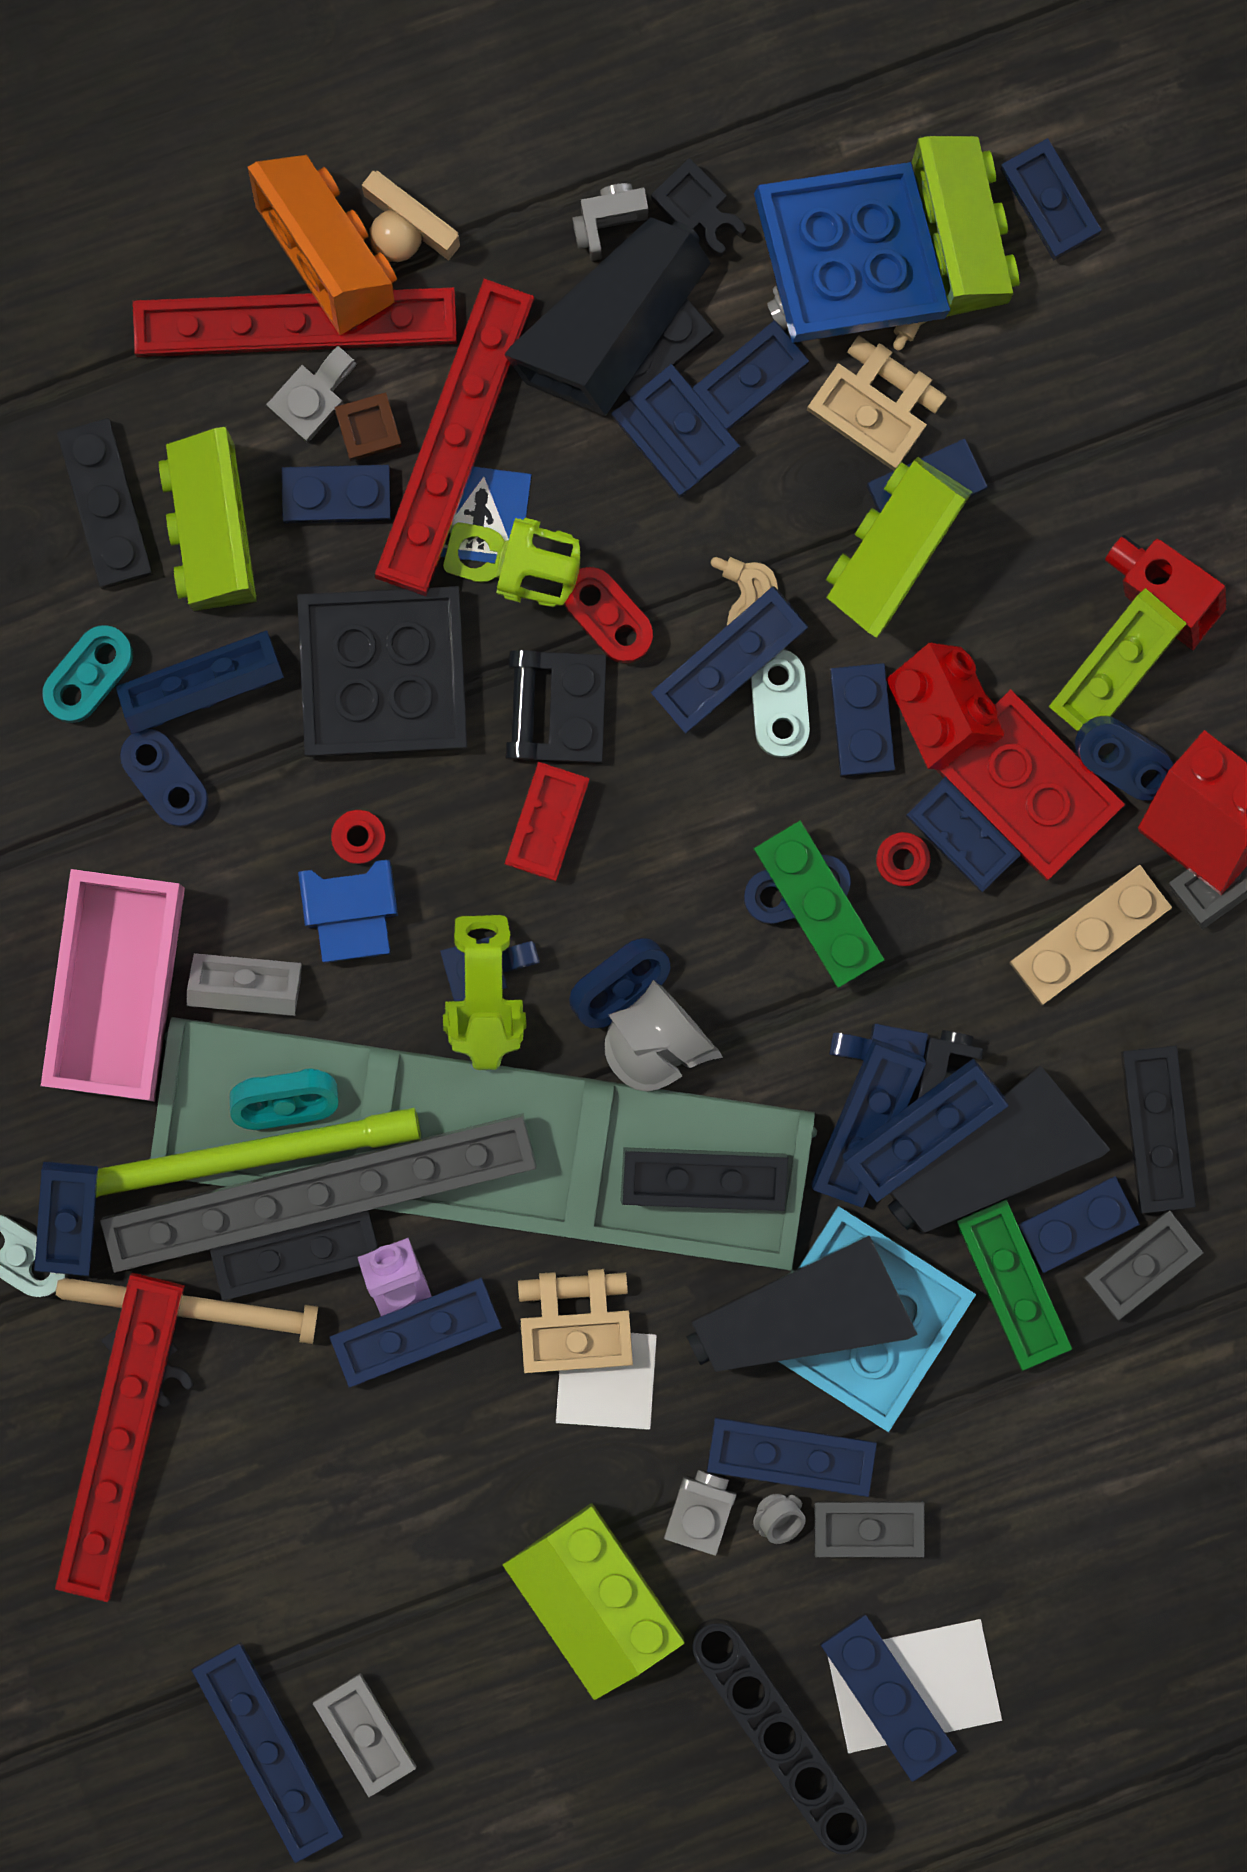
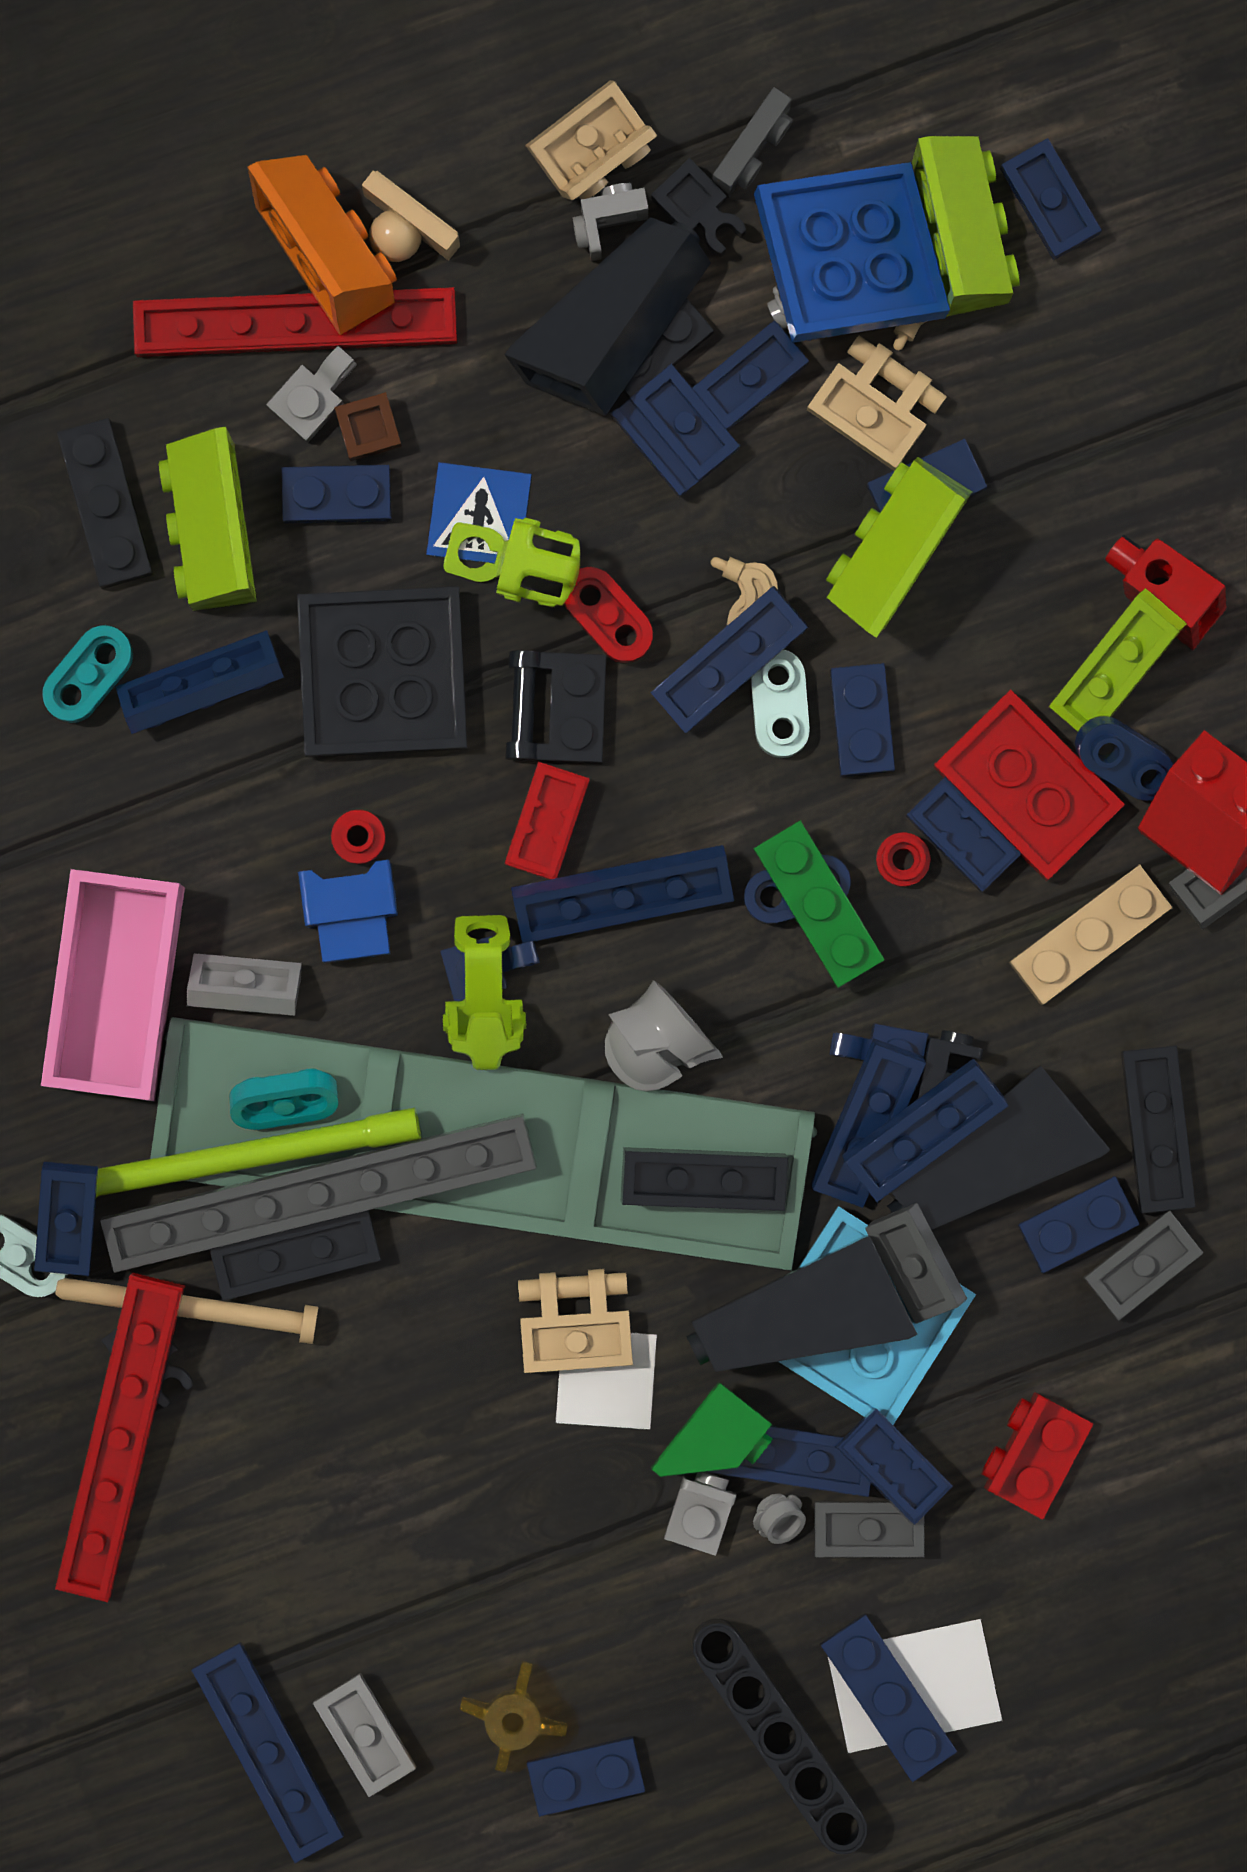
dark blue plate [120,729,208,827] -> none
dark blue plate [330,1277,502,1387] -> none
lavender bracket [357,1238,432,1316] -> none
red tile [375,279,534,596] -> none
lime slope [502,1503,685,1700] -> none
dark blue plate [569,938,670,1028] -> none
red bracket [886,643,1004,770] -> none
green plate [956,1199,1072,1371] -> none
none -> clear yellow brick [459,1661,568,1772]
none -> dark blue plate [511,845,734,943]
none -> tan bracket [525,80,657,200]
none -> dark blue plate [527,1736,645,1817]
none -> green slope [651,1382,773,1477]
none -> dark grey plate [712,87,793,198]
none -> dark blue plate [835,1408,952,1525]
none -> dark grey plate [865,1203,967,1324]
none -> red bracket [981,1392,1094,1520]

